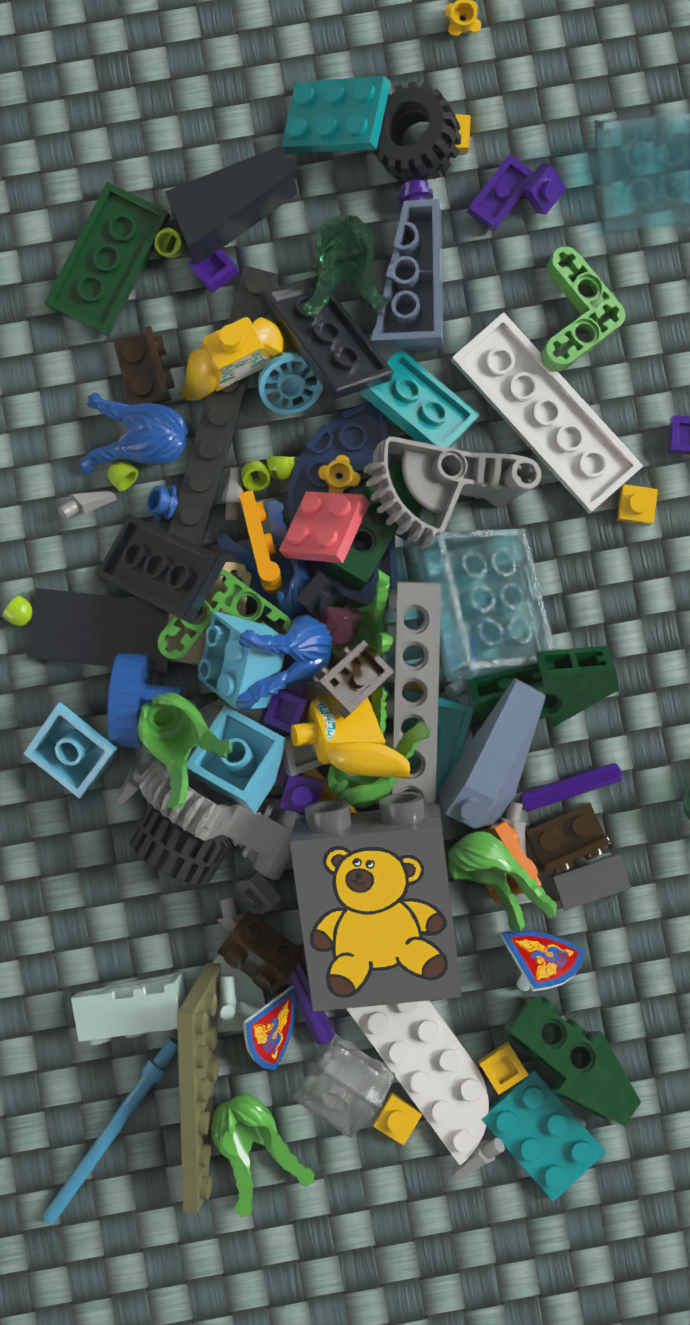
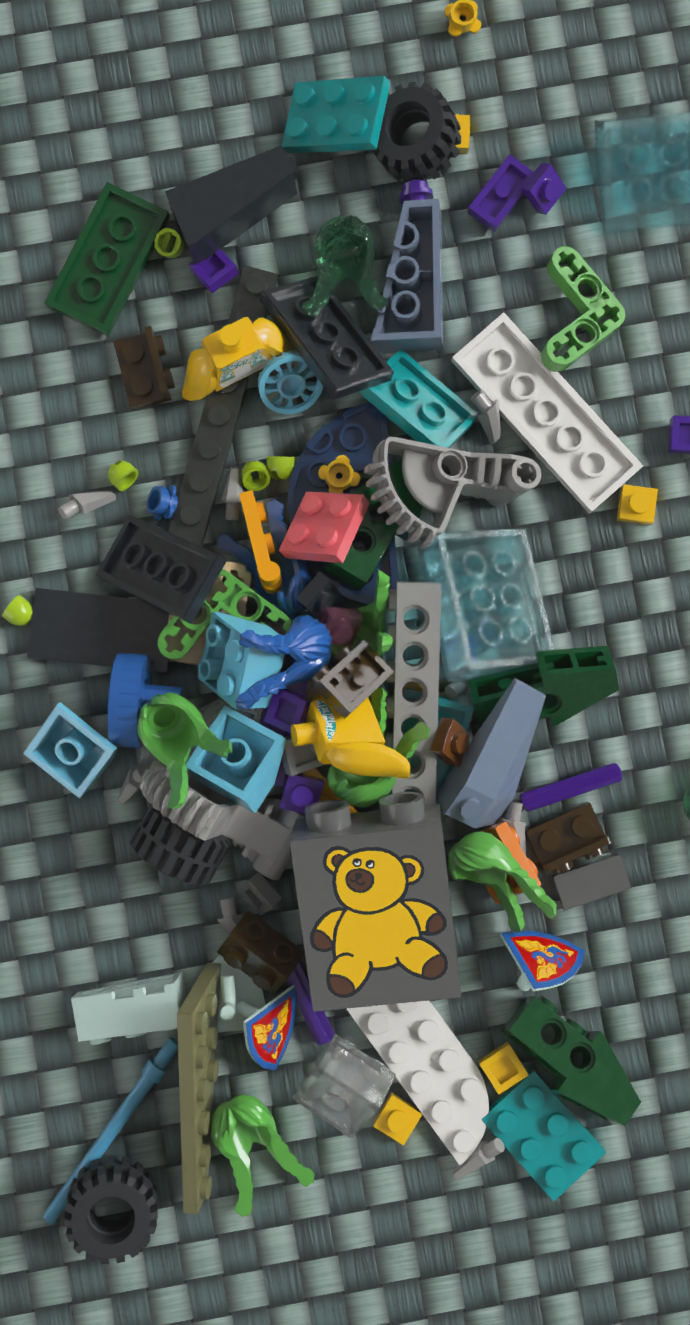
blue hair [79,392,188,475] -> none
none -> black tyre [64,1155,158,1264]
none -> reddish brown plate [430,717,471,767]
none -> light grey bar [471,390,501,445]

